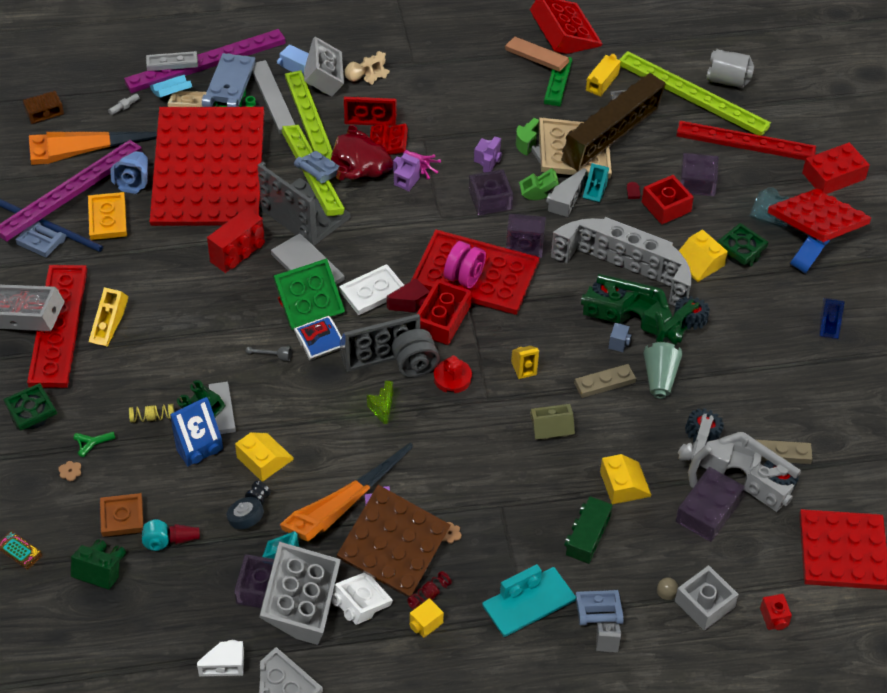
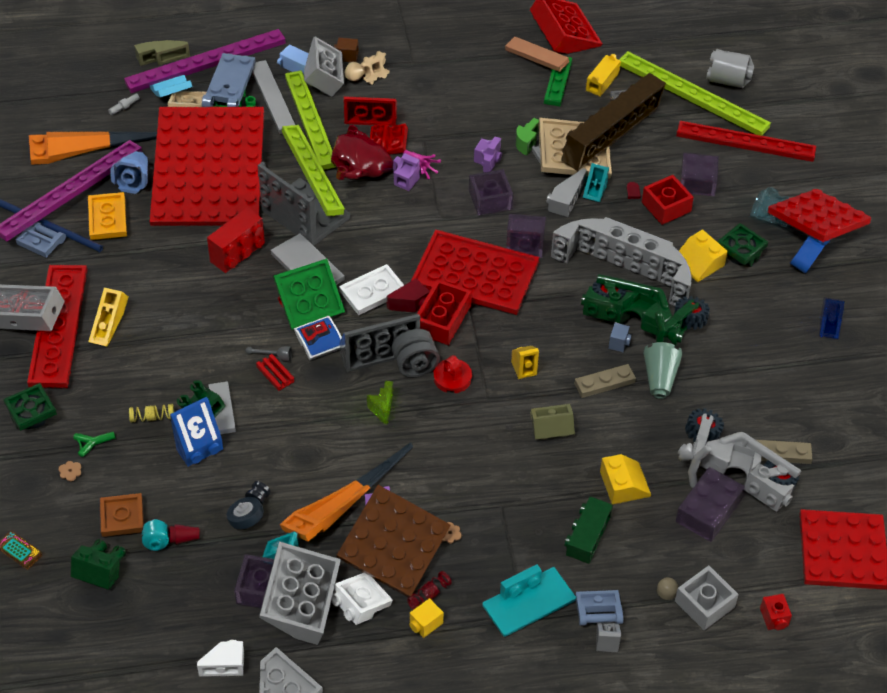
reddish brown brick [23,90,64,124] -> none
light grey tile [146,51,198,71] -> none
yellow slope [235,432,293,482] -> none
sand blue plate [294,151,339,183] -> none
dark pink wheel [444,241,486,288] -> none
bright green brick [519,168,559,200] -> none
red brick [802,142,870,194] -> none
none -> olive slope [134,40,190,66]
none -> red tile [256,354,294,391]
none -> reddish brown brick [334,37,359,62]

